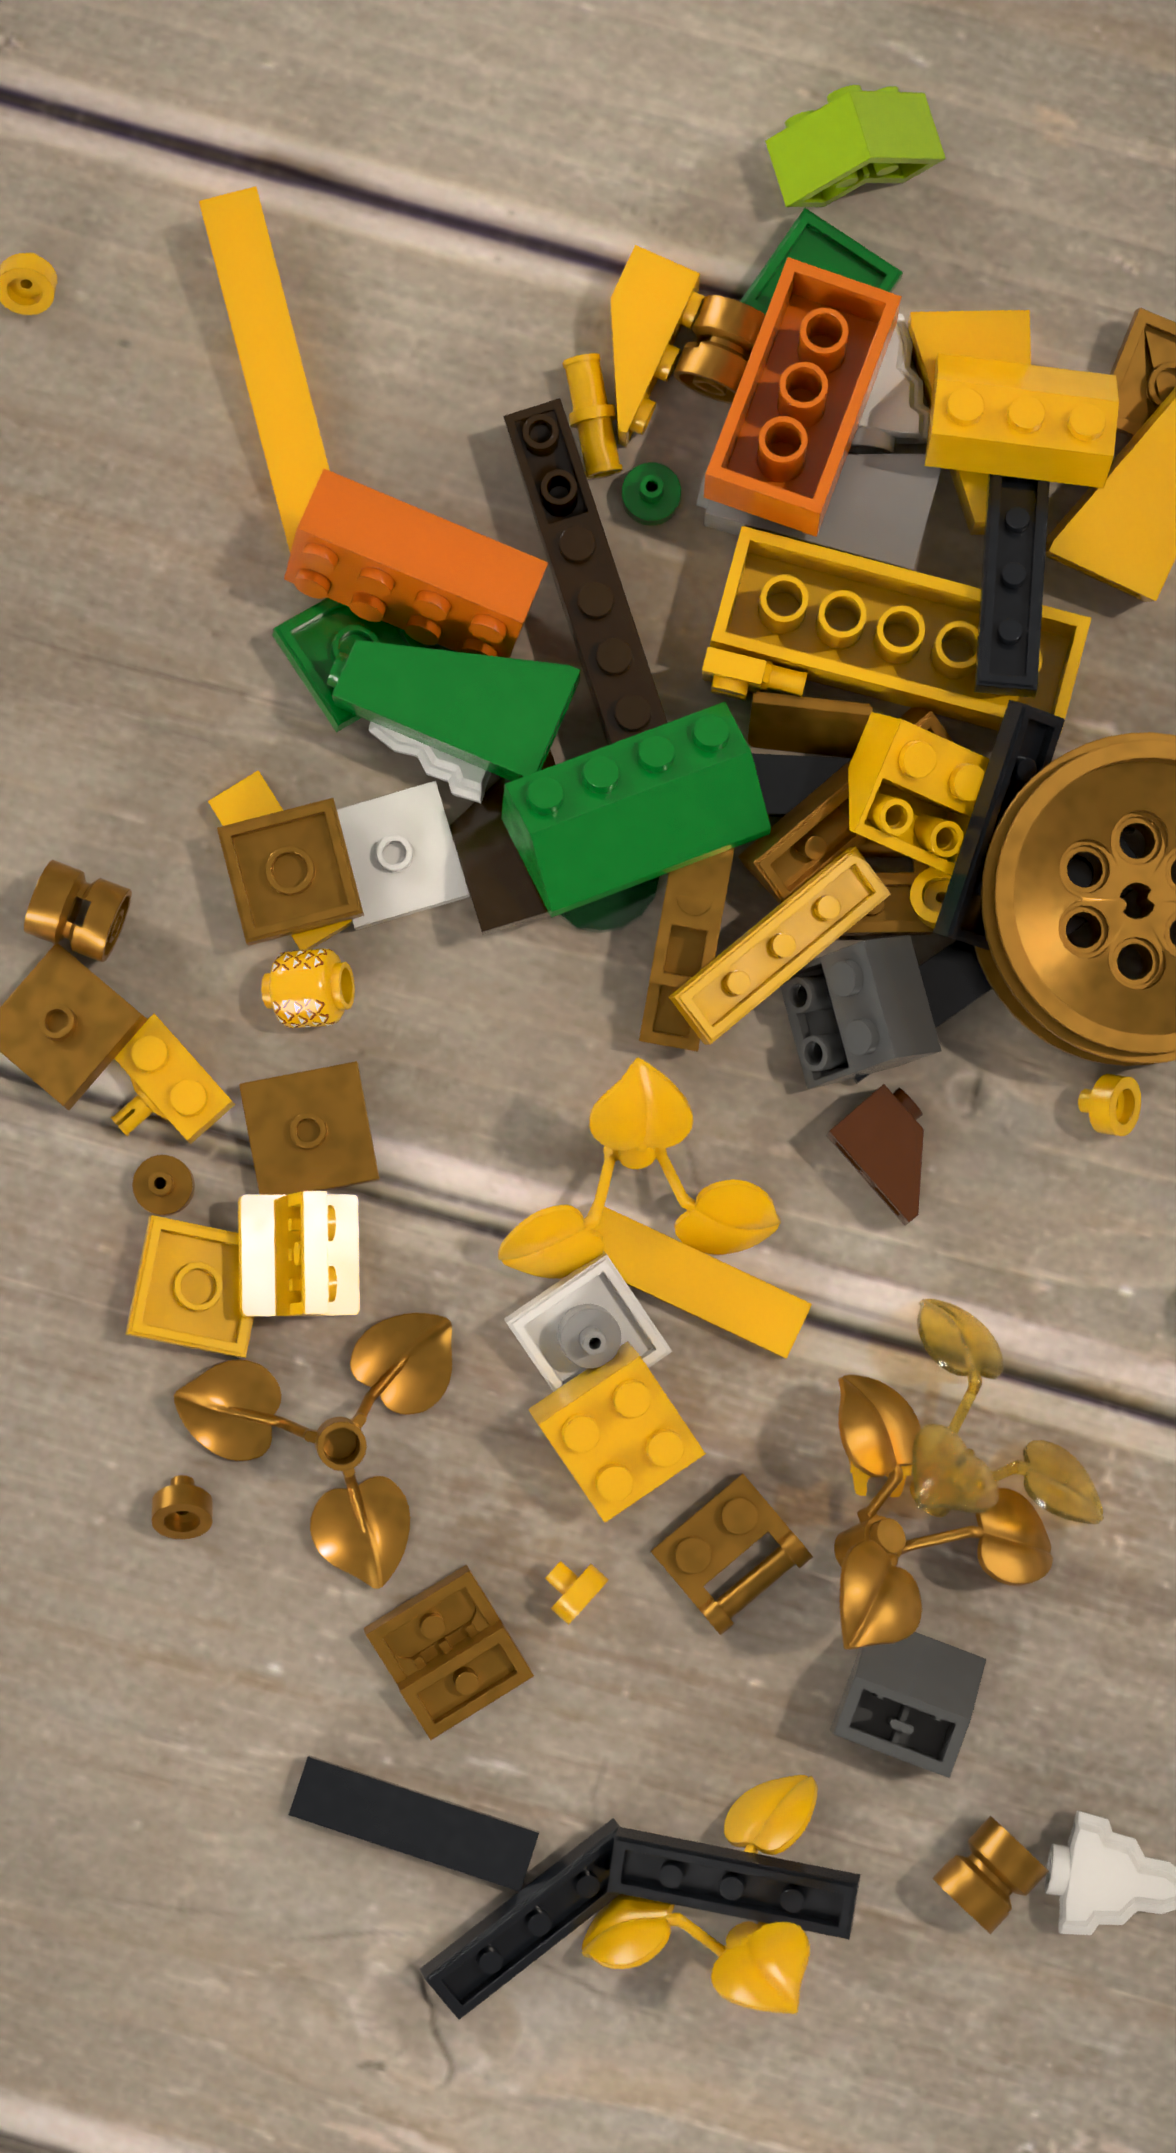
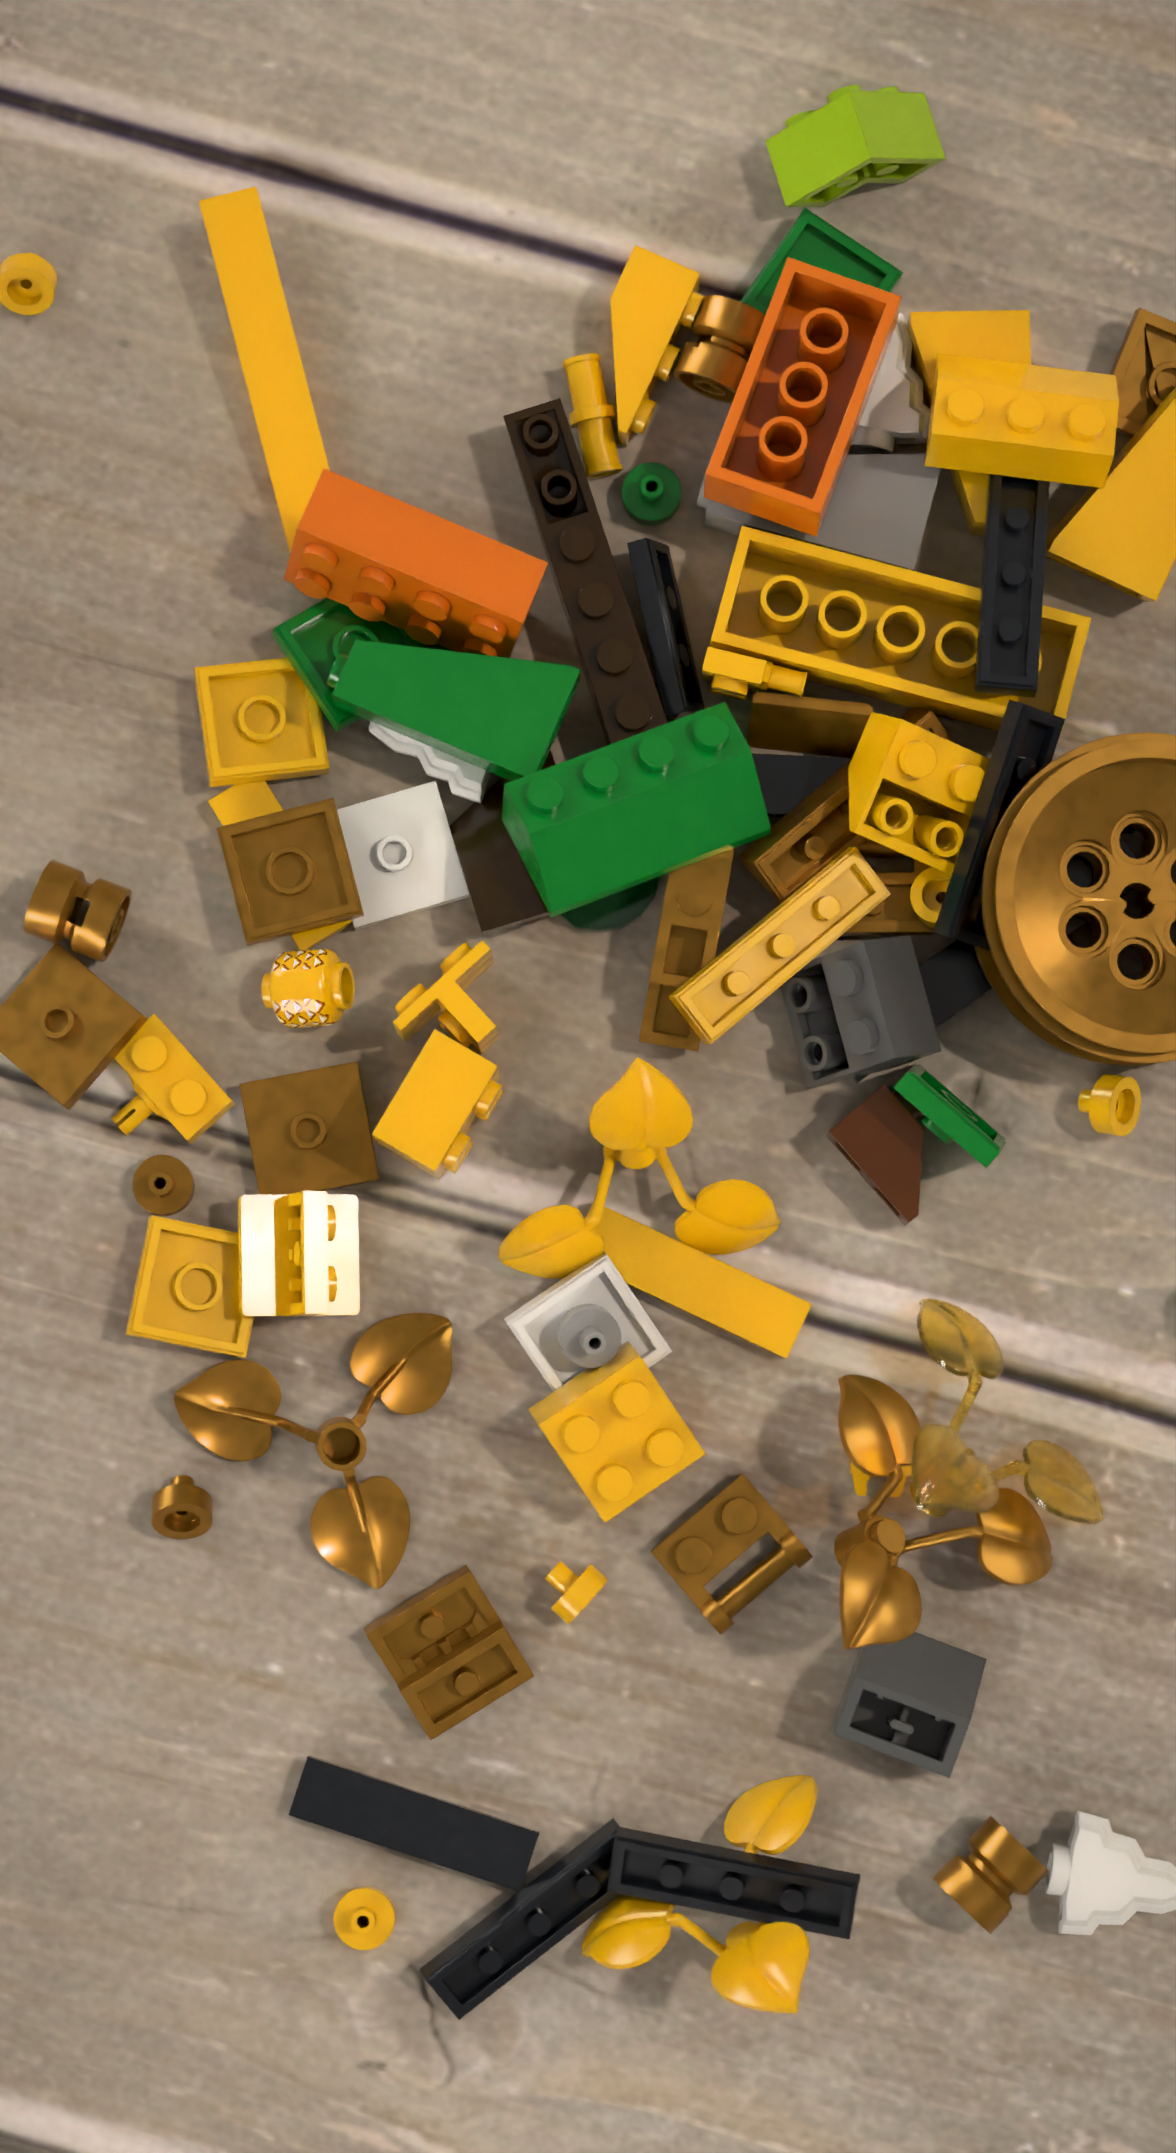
none -> yellow plate [194,658,330,787]
none -> yellow tile [334,1886,396,1950]
none -> yellow brick [372,1029,504,1180]
none -> yellow bracket [392,940,499,1054]
none -> black tile [627,538,705,719]
none -> green plate [893,1064,1006,1168]

